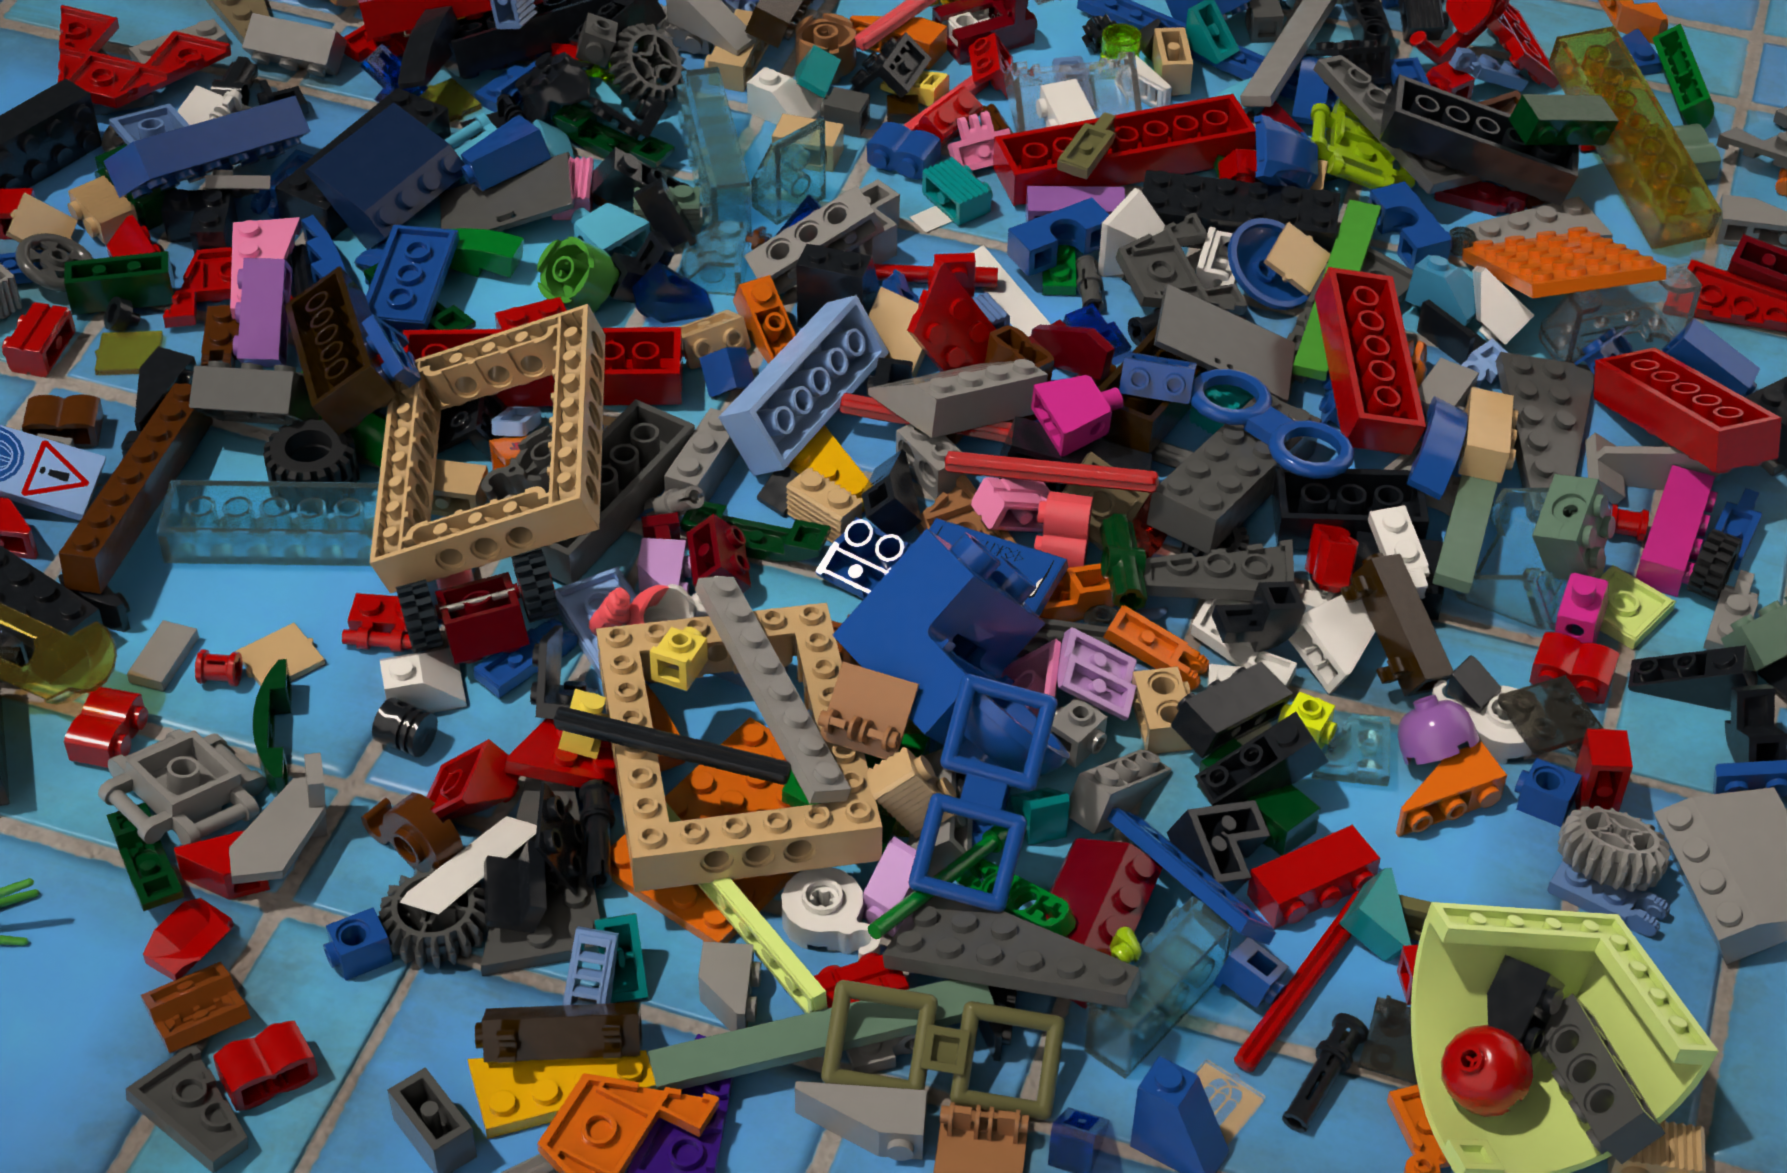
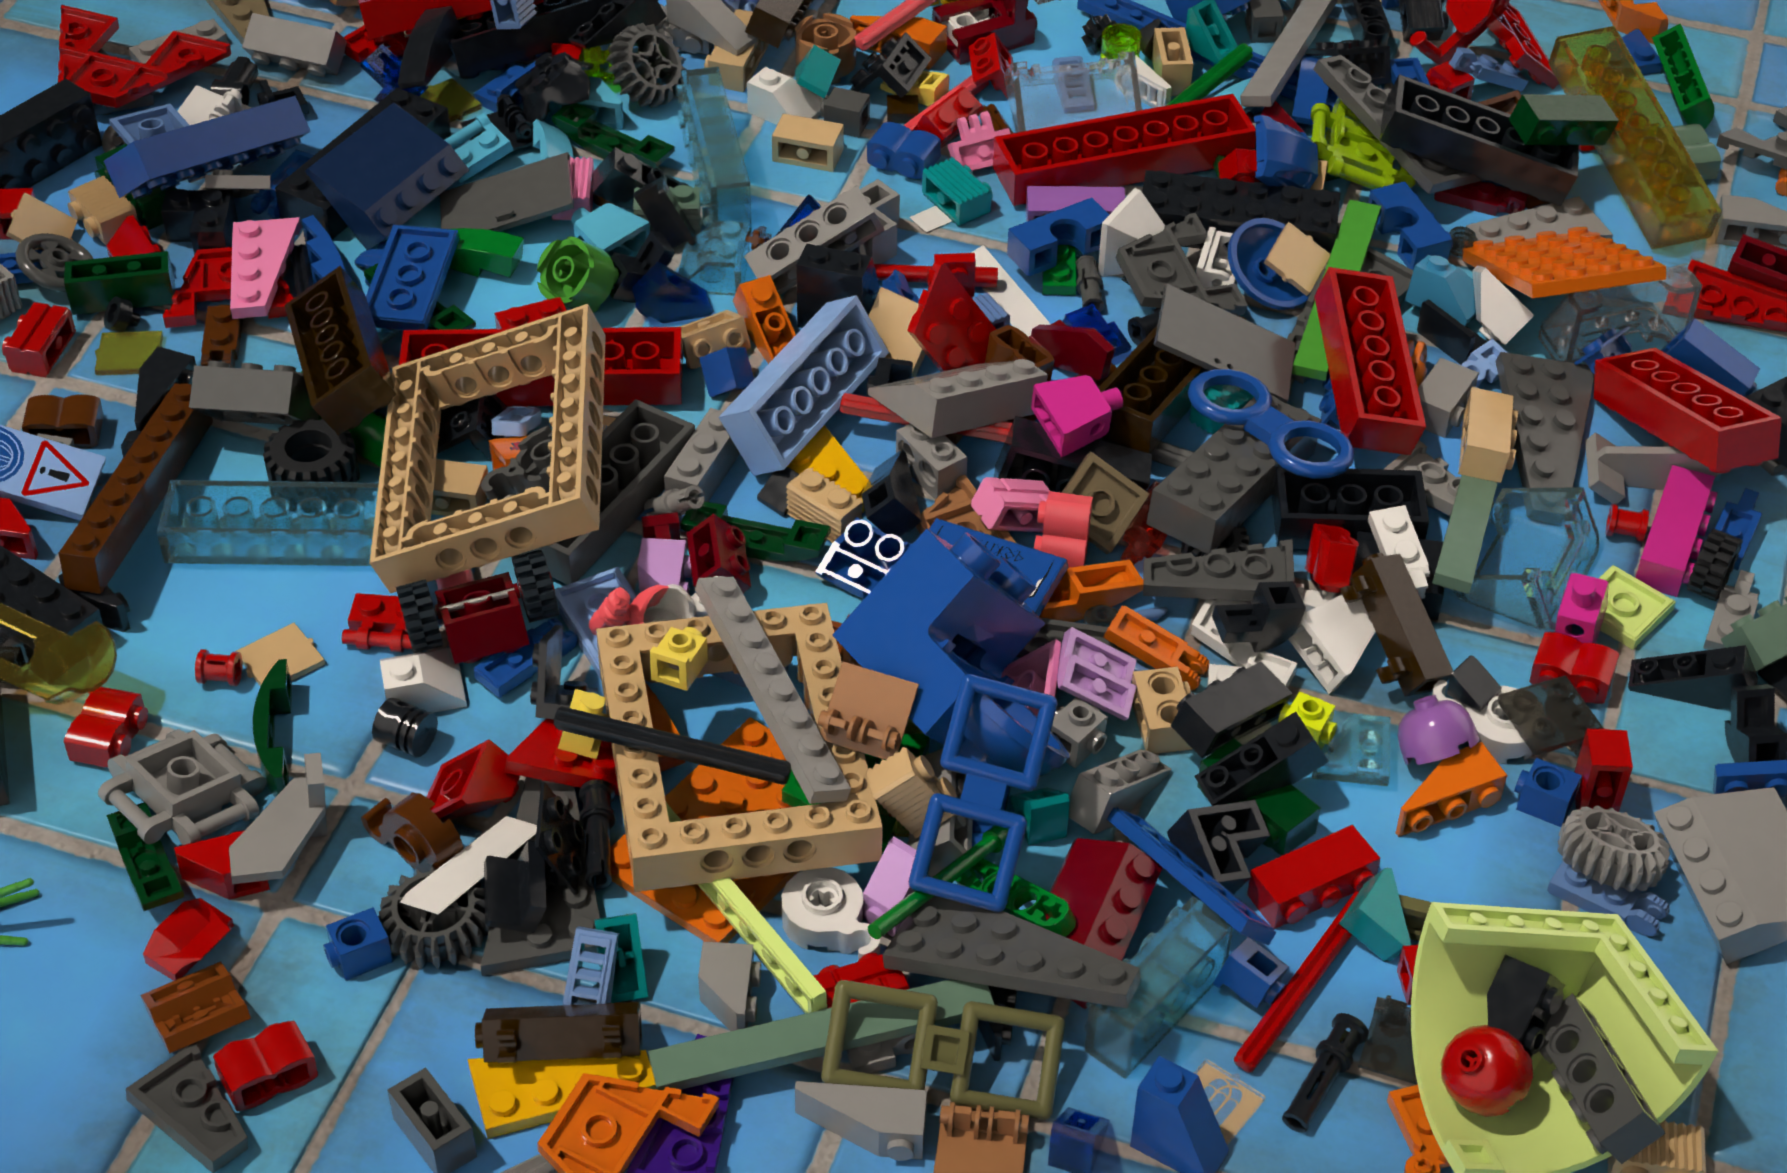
light grey tile [127,620,199,691] -> none
medium lavender brick [233,258,292,368] -> none
blue wing [361,314,421,388] -> none
blue slope [461,115,551,191] -> none
dark grey brick [575,13,618,67] -> none
black bracket [586,96,668,139] -> none
clear light blue slope [751,118,826,225] -> none
red axle [945,451,1159,493] -> none
white brick [1036,79,1096,127] -> none
olive hinge [1057,112,1116,180] -> none
dark green piece [1100,514,1148,611] -> none
lime arm [1110,926,1142,964] -> none
blue bracket [1119,352,1197,404] -> none
blue slope [1407,396,1468,500] -> none
sand green brick [1532,474,1616,580] -> none
none -> green axle [1165,43,1253,106]

